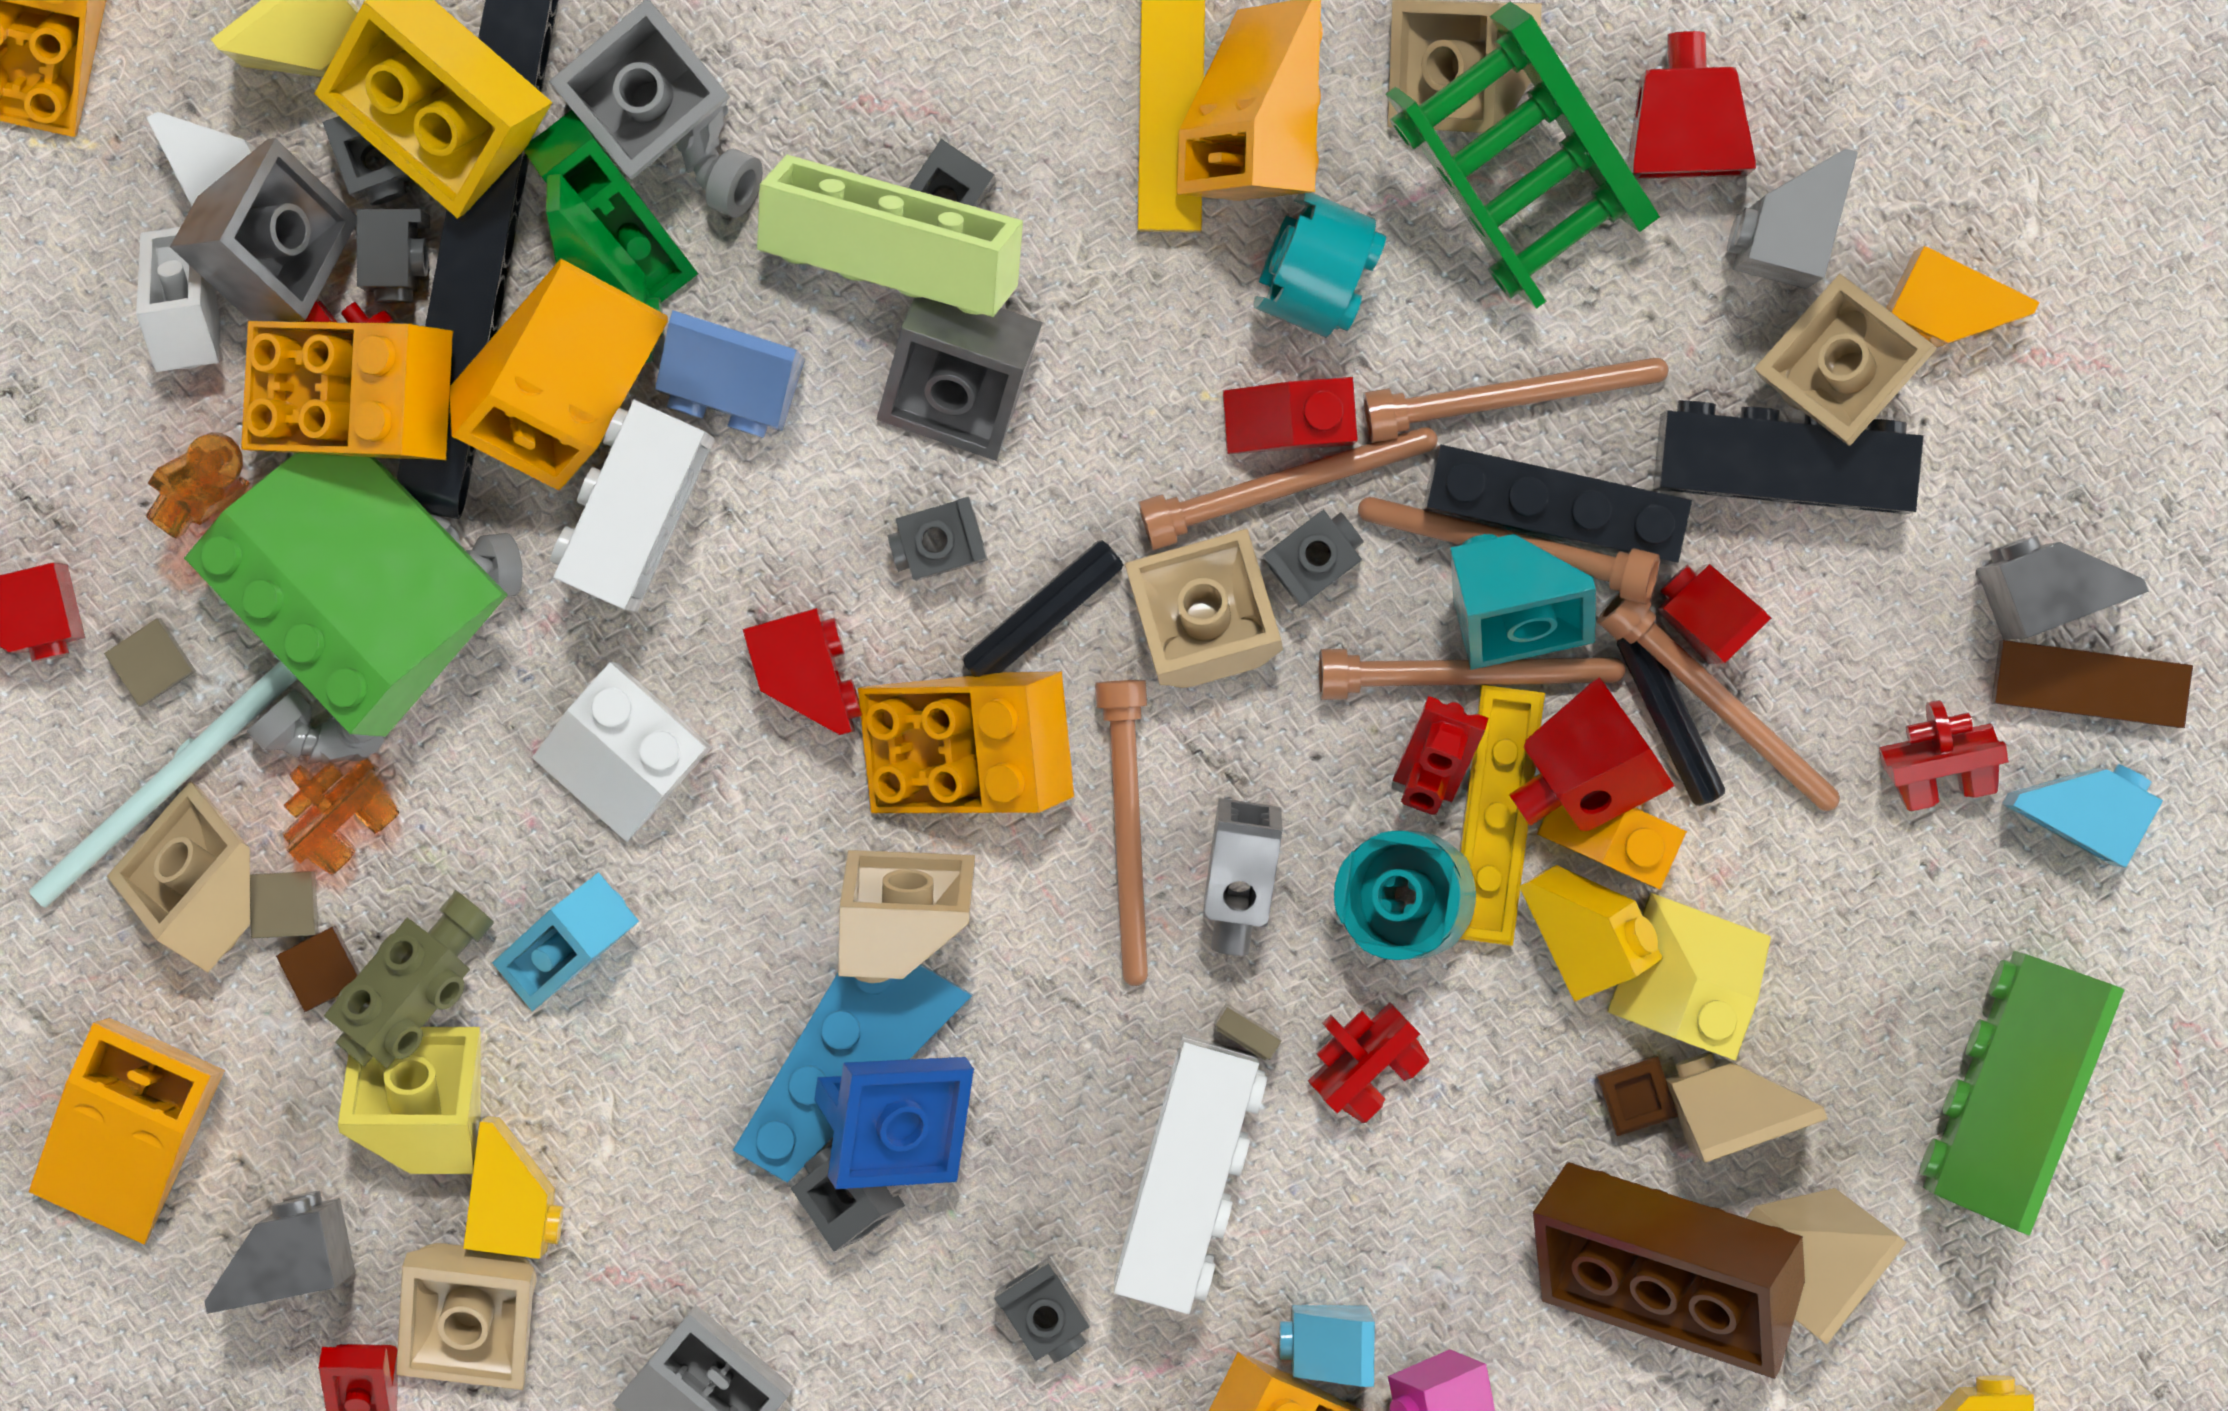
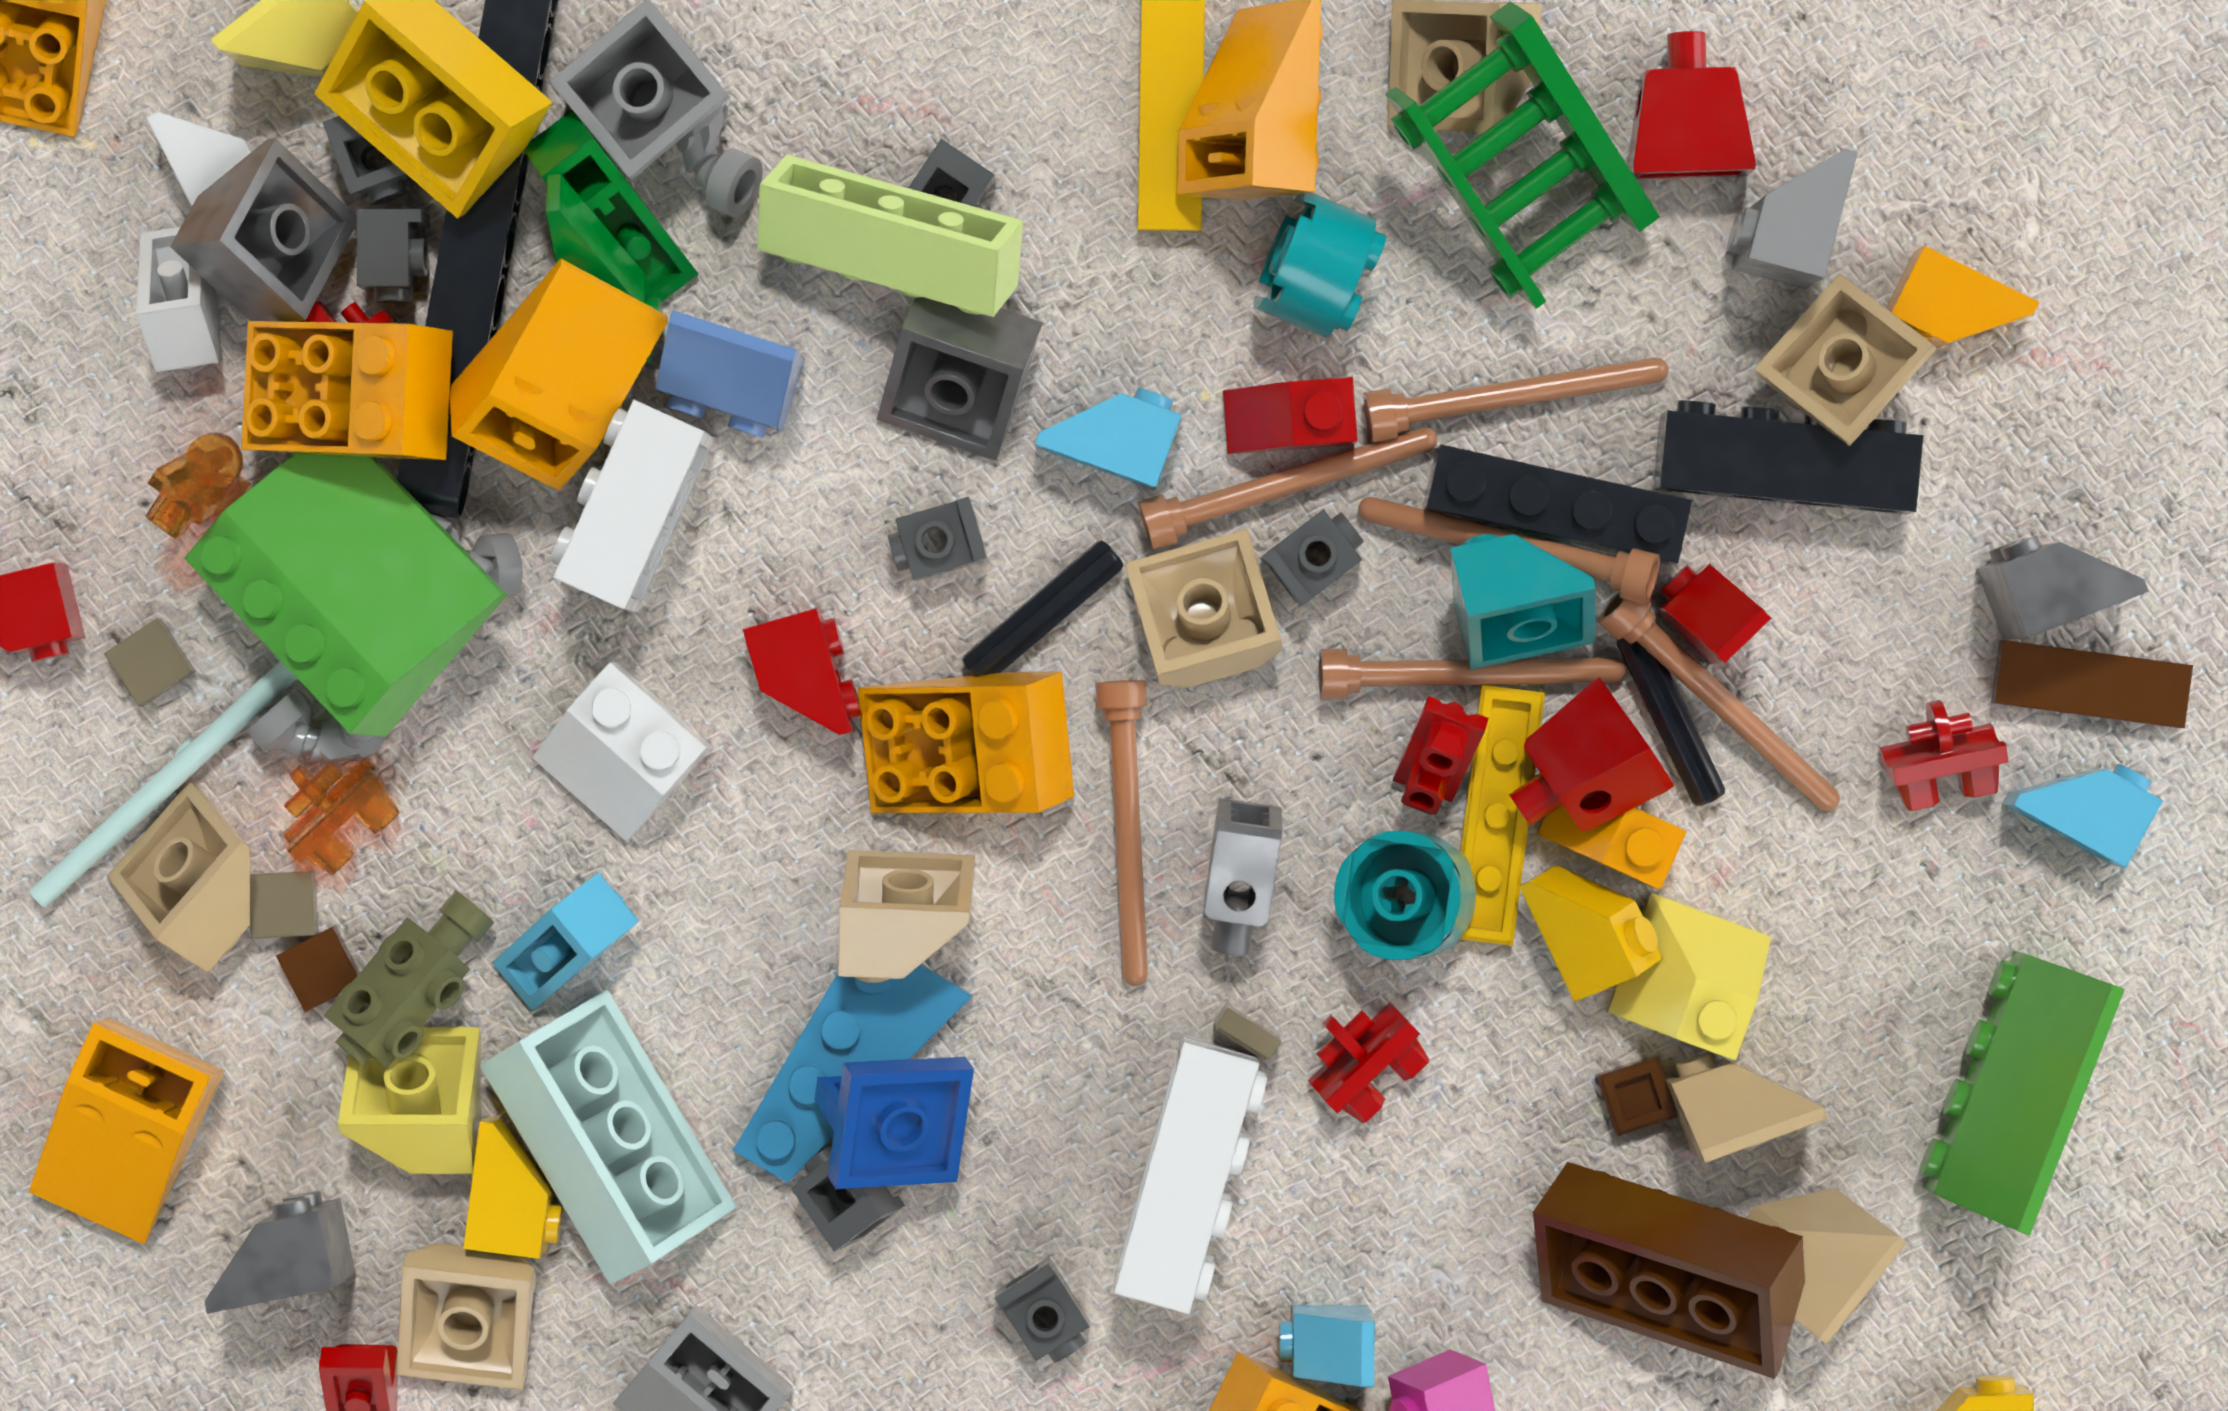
none -> light aqua slope [479,989,737,1285]
none -> medium azure slope [1035,387,1182,490]

